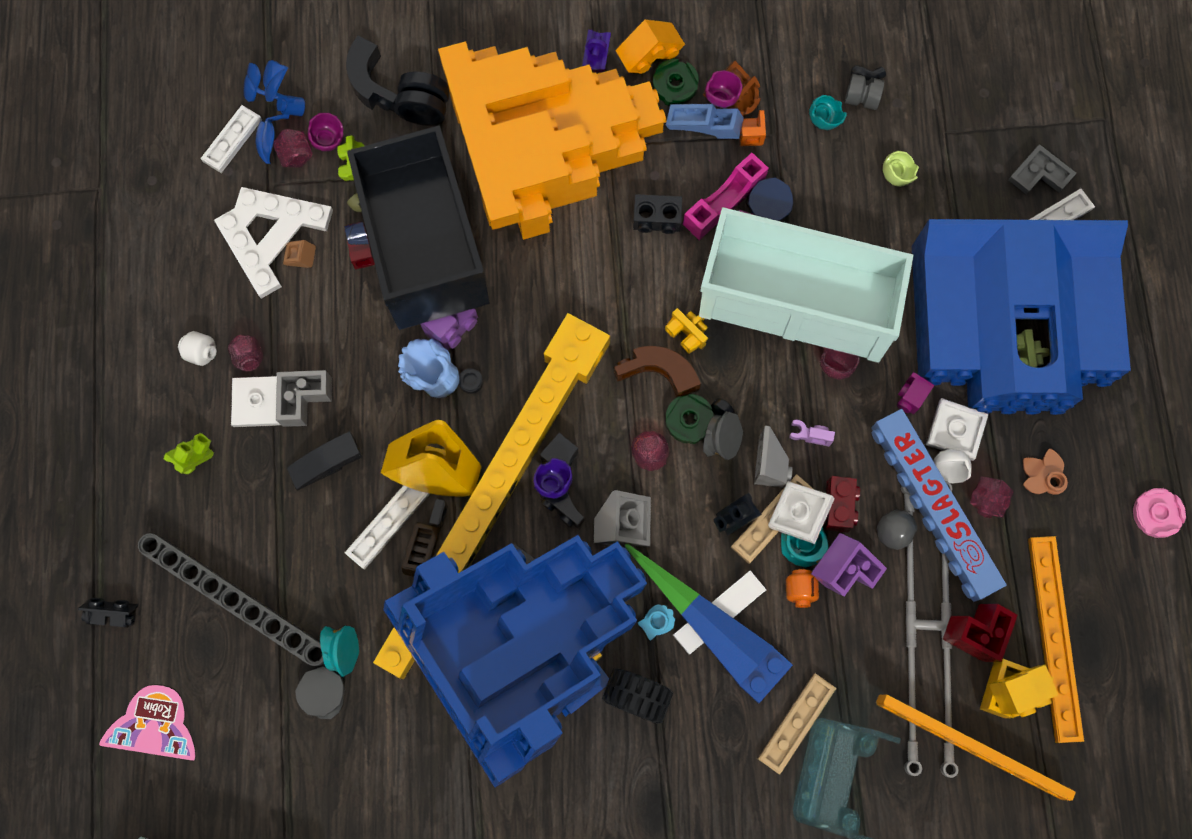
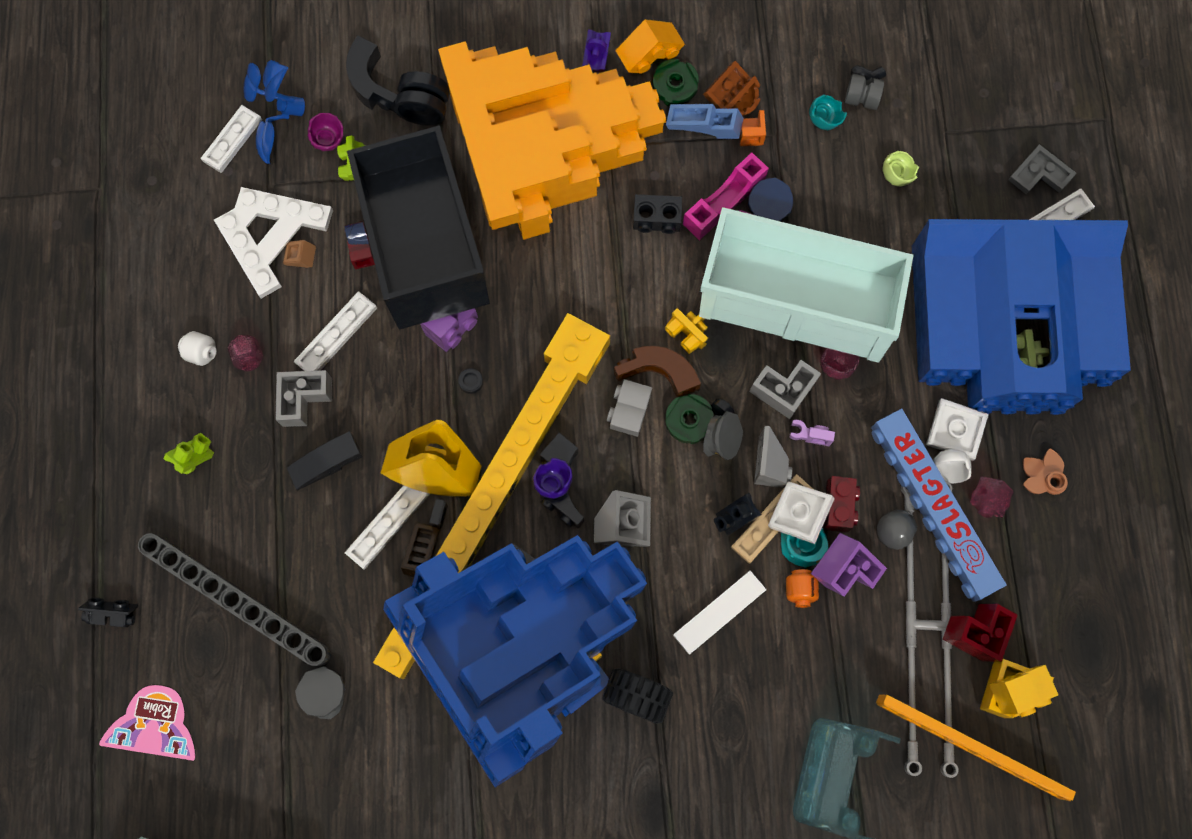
white plate [231,376,280,427] -> none
clear pink brick [273,129,313,168] -> none
teal hat [320,626,359,677] -> none
olive hinge [347,193,362,212] -> none
light blue hair [398,338,460,398] -> none
blue plate [625,544,793,704] -> none
clear pink hair [631,431,669,471] -> none
medium azure animal [638,605,675,641] -> none
magenta hair [705,70,743,108] -> none
tan tile [757,673,836,775] -> none
magenta brick [897,372,934,415] -> none
light orange tile [1028,536,1084,743] -> none
bright pink tile [1133,488,1186,538] -> none
none -> white tile [294,291,377,371]
none -> light grey brick [607,379,652,437]
none -> light grey brick [750,360,821,419]

